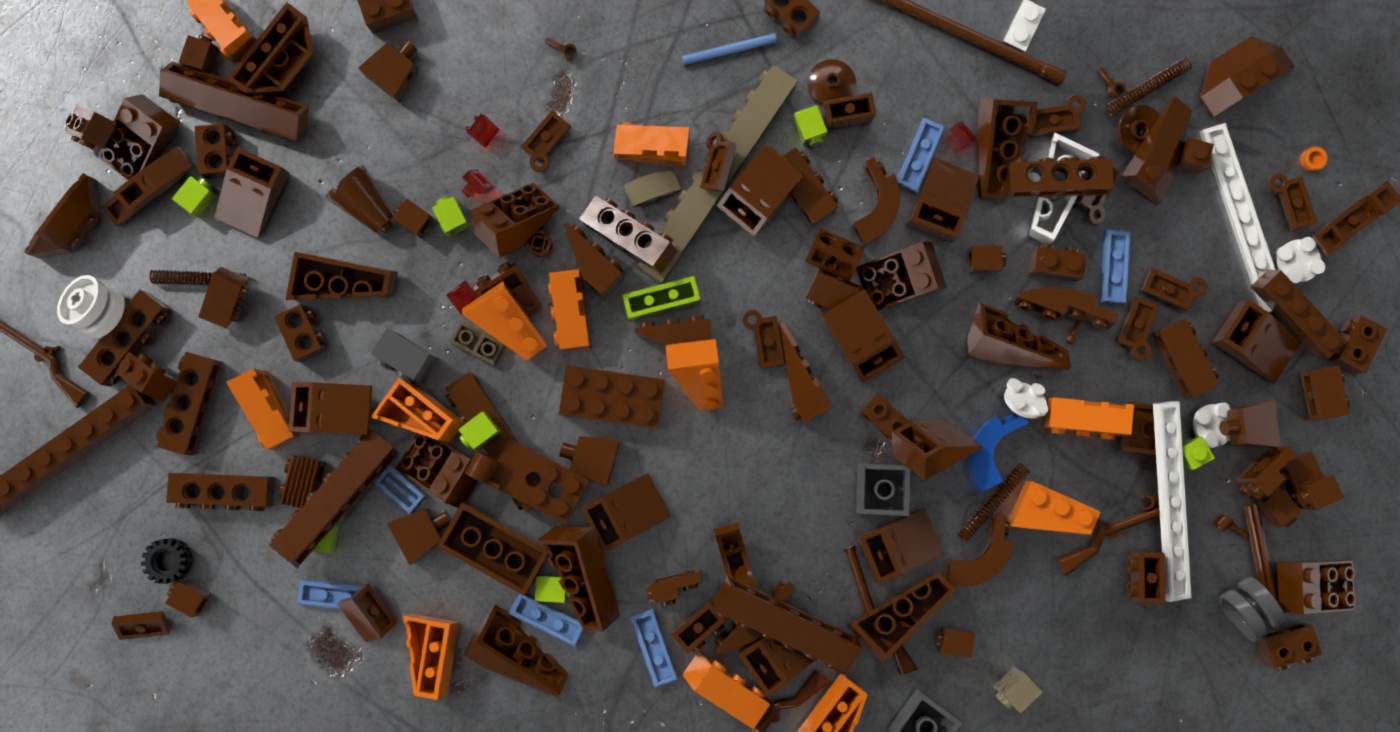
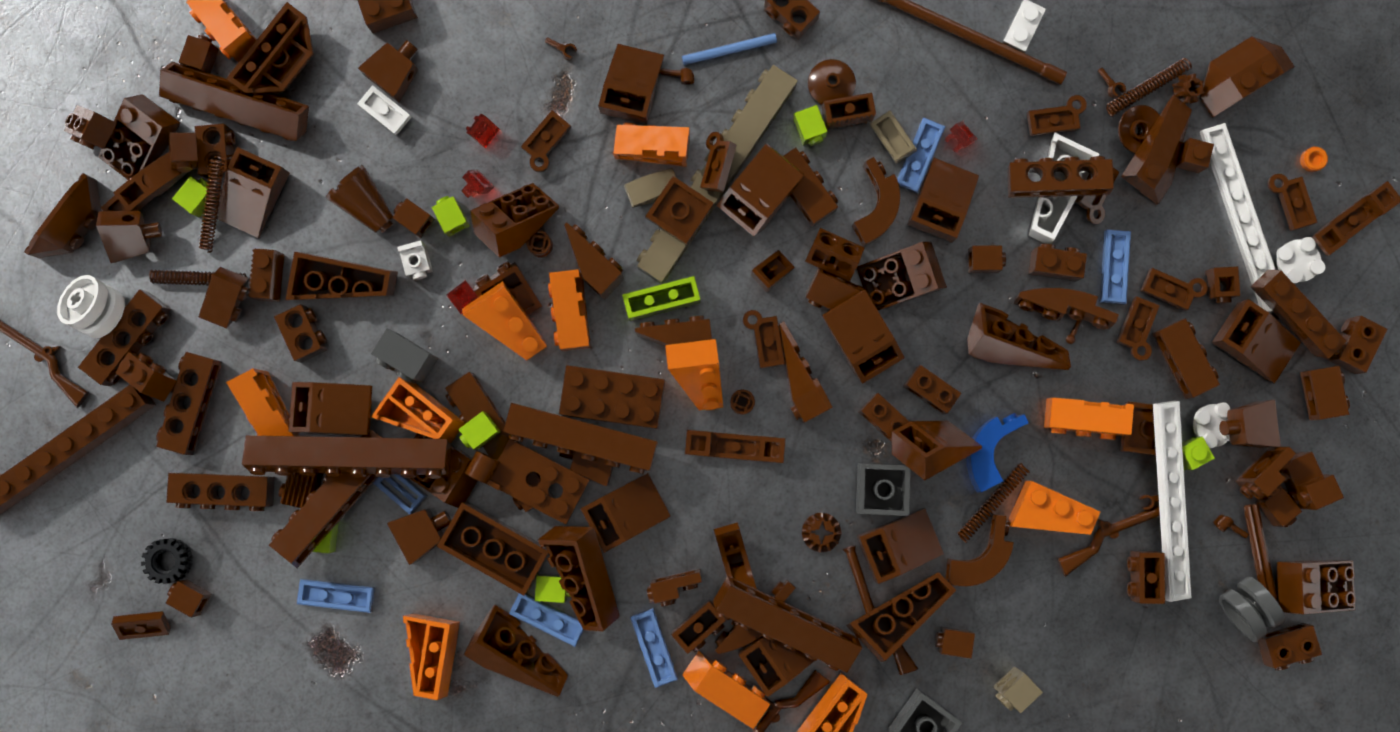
reddish brown panel [337,584,397,642] -> none
dark tan slope [449,320,504,365] -> none
brick [579,195,678,274] -> none
reddish brown wedge [977,97,1038,199] -> none
white piece [1004,378,1048,418] -> none
none -> reddish brown torso [96,211,162,263]
none -> reddish brown brick [169,133,198,172]
none -> reddish brown piece [198,156,225,253]
none -> reddish brown brick [242,435,451,479]
none -> reddish brown brick [248,248,285,302]
none -> white plate [357,85,412,136]
none -> white brick [397,241,433,280]
none -> reddish brown brick [503,403,658,474]
none -> reddish brown slope [598,44,664,125]
none -> reddish brown plate [645,176,714,245]
none -> reddish brown hand [661,68,694,85]
none -> reddish brown slope [685,430,786,463]
none -> reddish brown wheel [730,389,755,415]
none -> reddish brown slope [751,250,795,293]
none -> reddish brown gear [802,513,842,552]
none -> dark tan tile [870,111,917,164]
none -> reddish brown brick [903,365,962,415]
none -> reddish brown gear [1172,73,1204,104]
none -> reddish brown brick [1205,266,1240,304]

